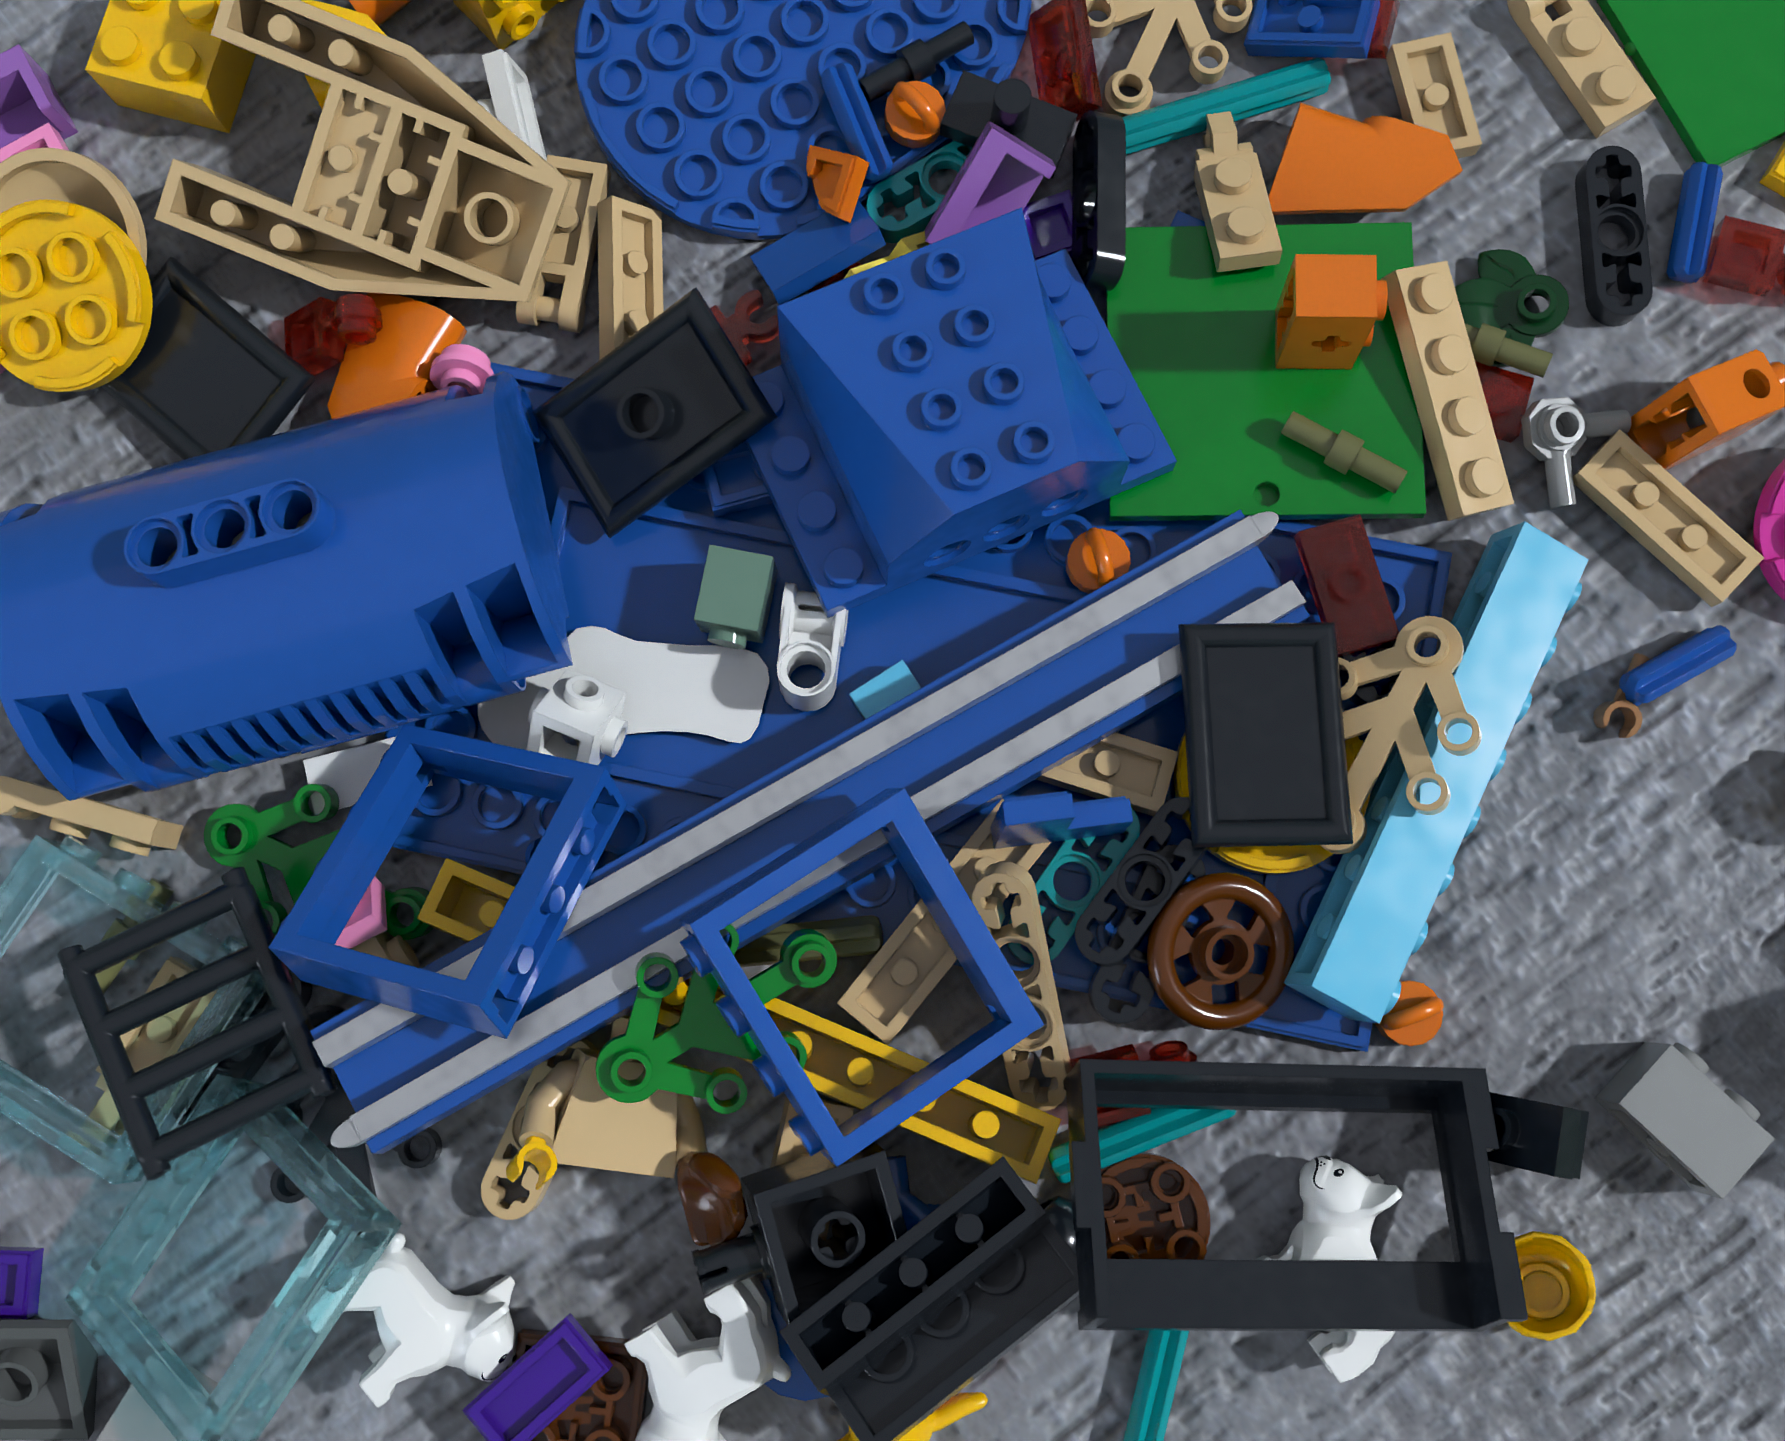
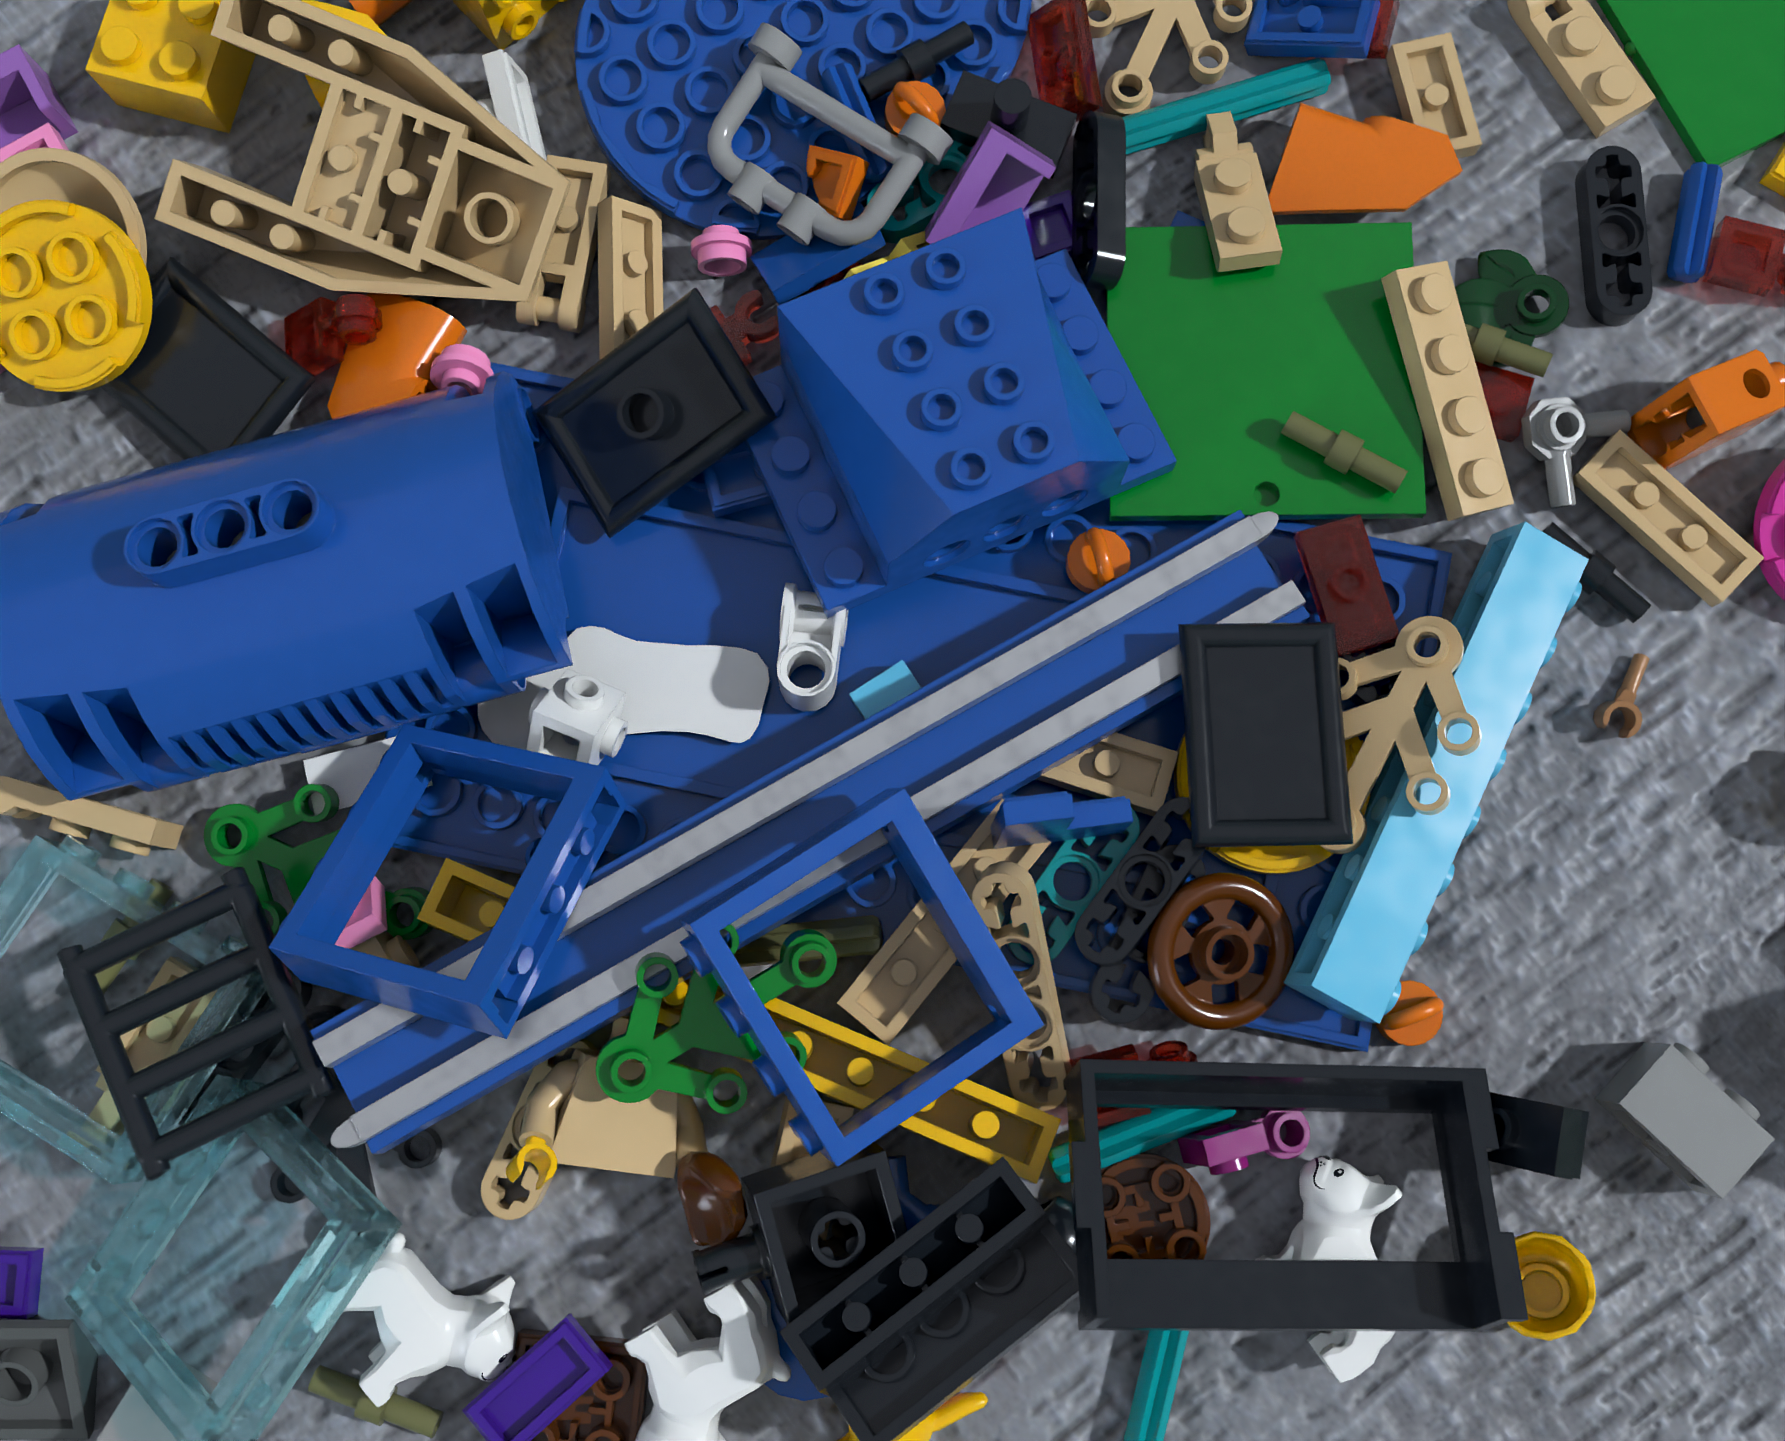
sand green brick [694,545,778,649] -> none
orange brick [1275,254,1388,369] -> none
blue axle [1619,625,1737,706] -> none
none -> olive bar [308,1365,444,1438]
none -> bright pink plate [691,225,752,277]
none -> light grey bar [707,22,953,246]
none -> magenta plate [1177,1110,1310,1175]
none -> black bar [1542,522,1651,623]

